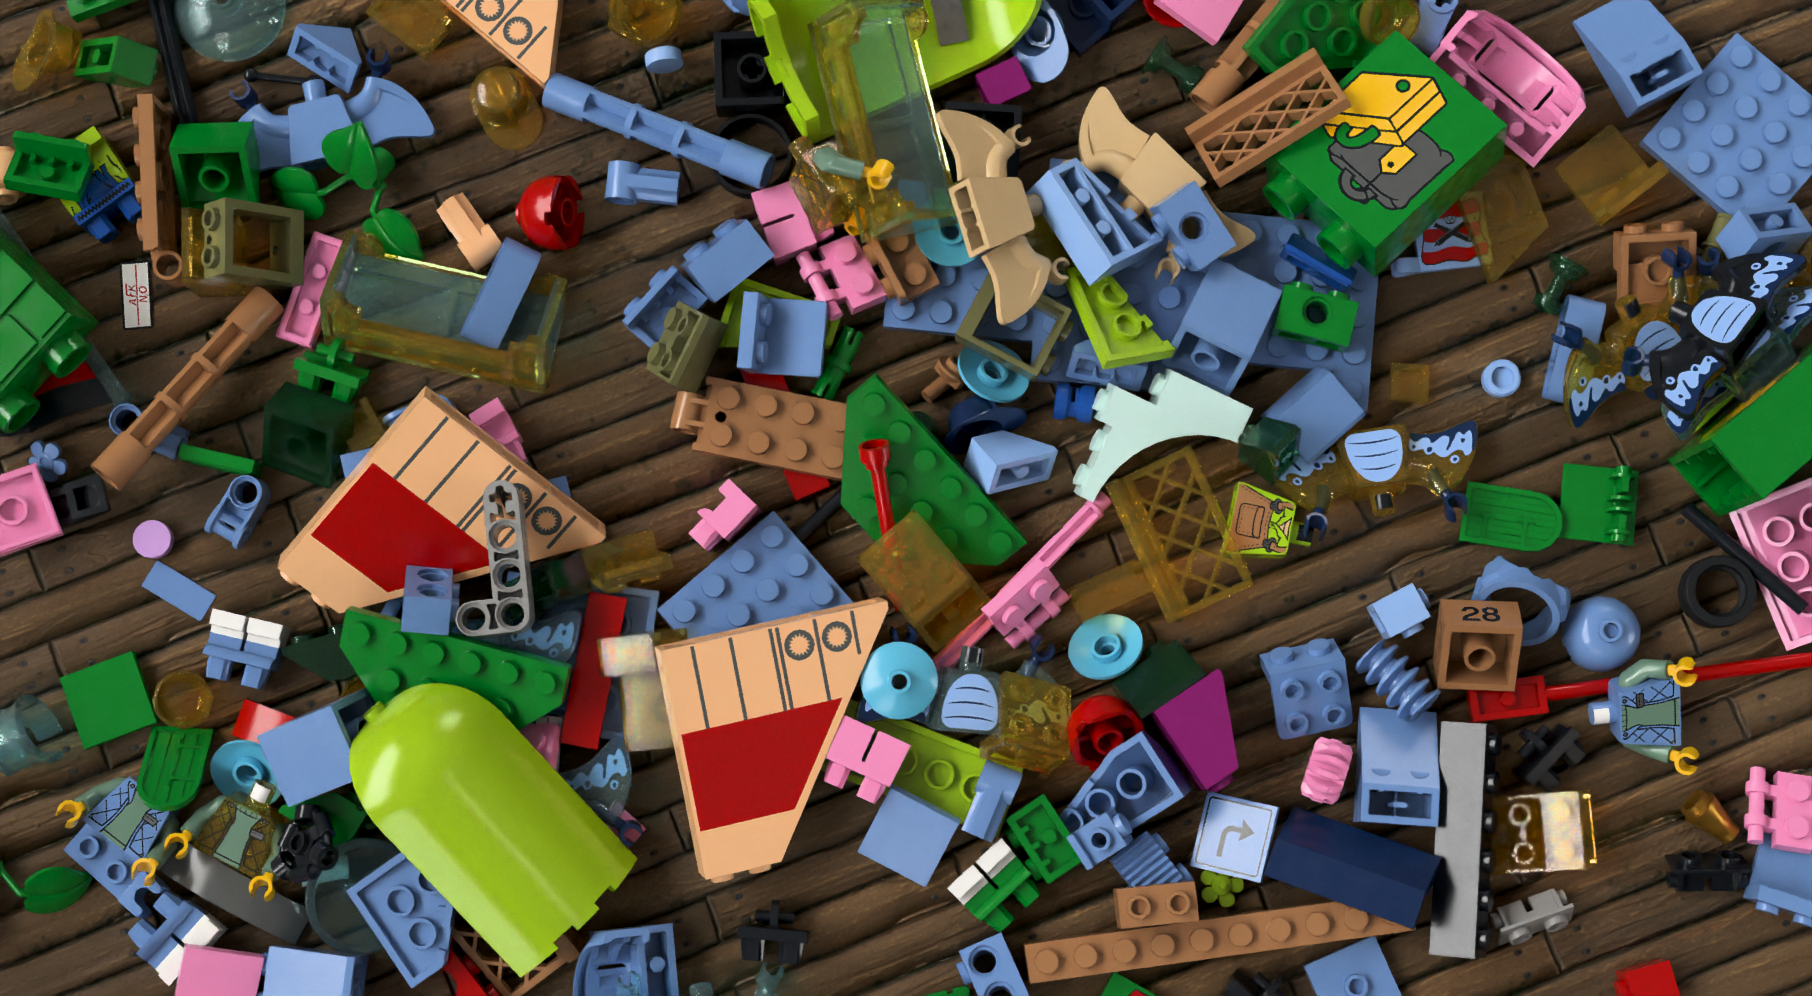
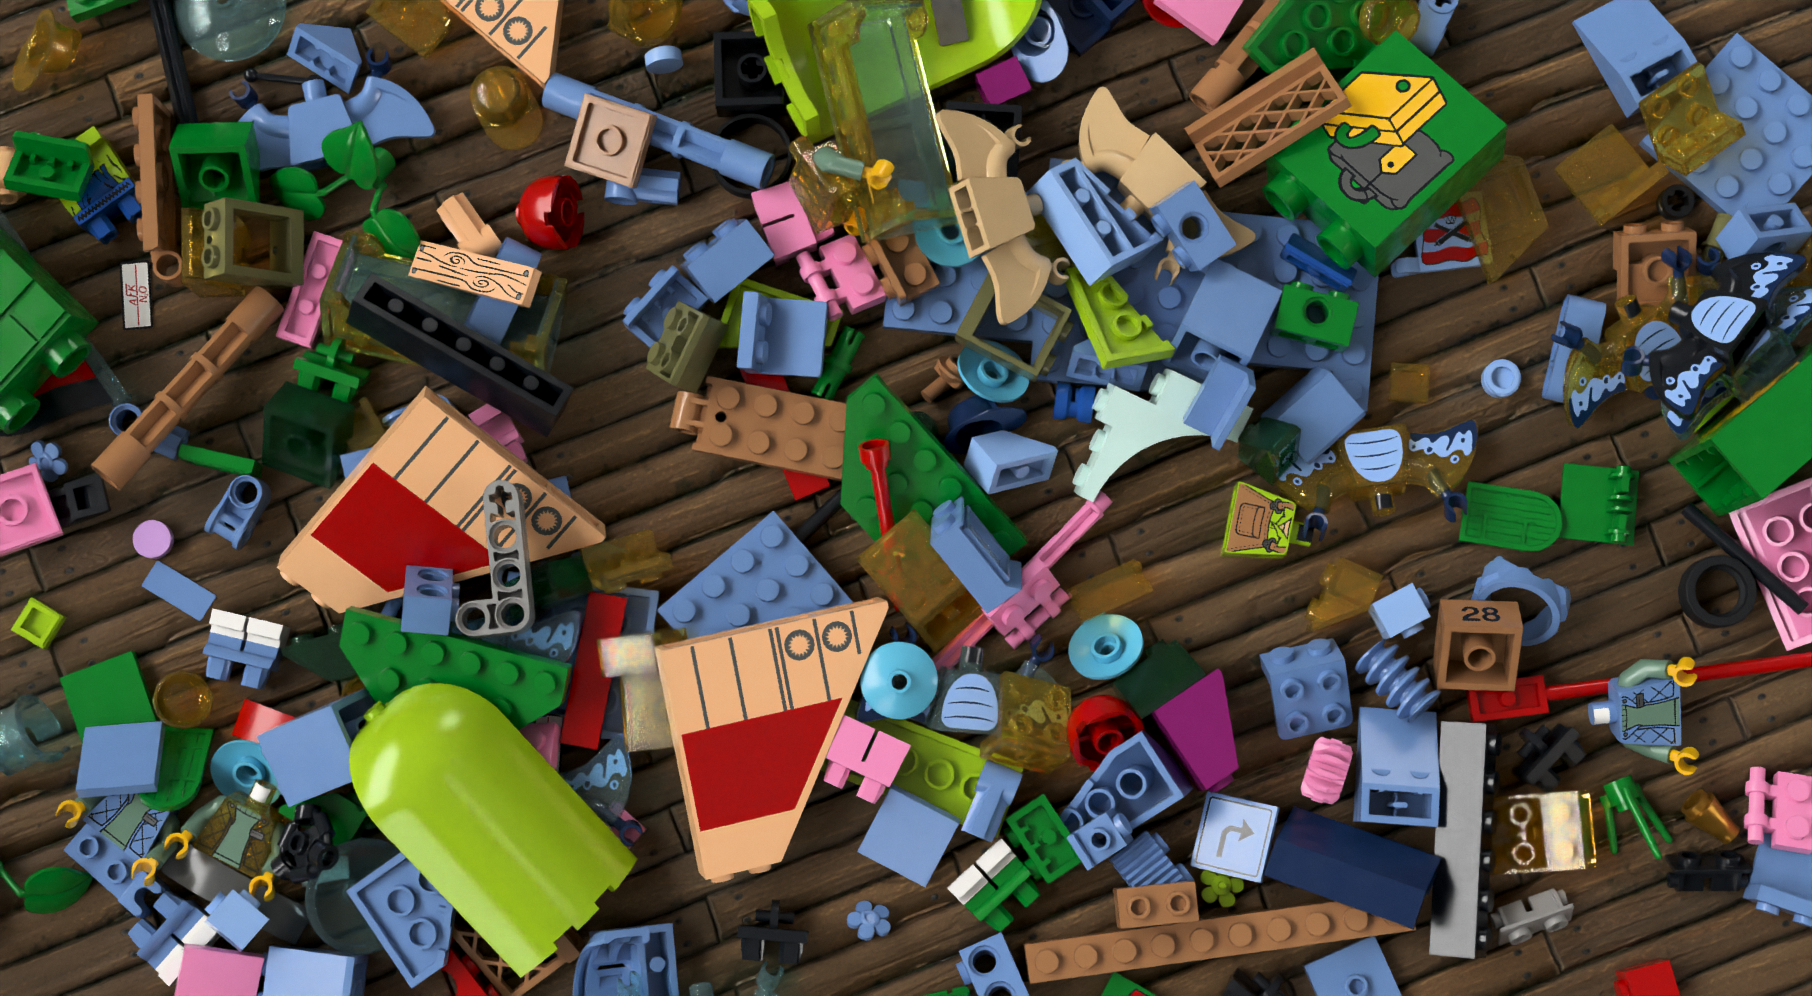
green slope [74,35,158,88] -> none
bright pink hips [688,479,762,553] -> none
clear yellow fence [1105,446,1255,624] -> none
clear green piece [1140,34,1204,94] -> none
bright pink piece [1429,10,1586,168] -> none
clear green piece [1532,252,1590,316] -> none
medium blue cylinder [1560,596,1641,672] -> none
none -> lime tile [11,597,67,650]
none -> medium blue tile [76,721,165,798]
none -> light blue brick [204,889,269,952]
none -> black brick [346,273,574,437]
none -> light nougat tile [408,240,542,308]
none -> tile [564,93,657,188]
none -> medium blue plant [847,901,891,941]
none -> medium blue window [930,496,1022,614]
none -> medium blue panel [1183,354,1256,451]
none -> clear yellow slope [1304,557,1383,633]
none -> green plant [1599,775,1673,860]
none -> clear yellow bracket [1639,62,1746,176]
none -> black bush [1656,184,1695,221]

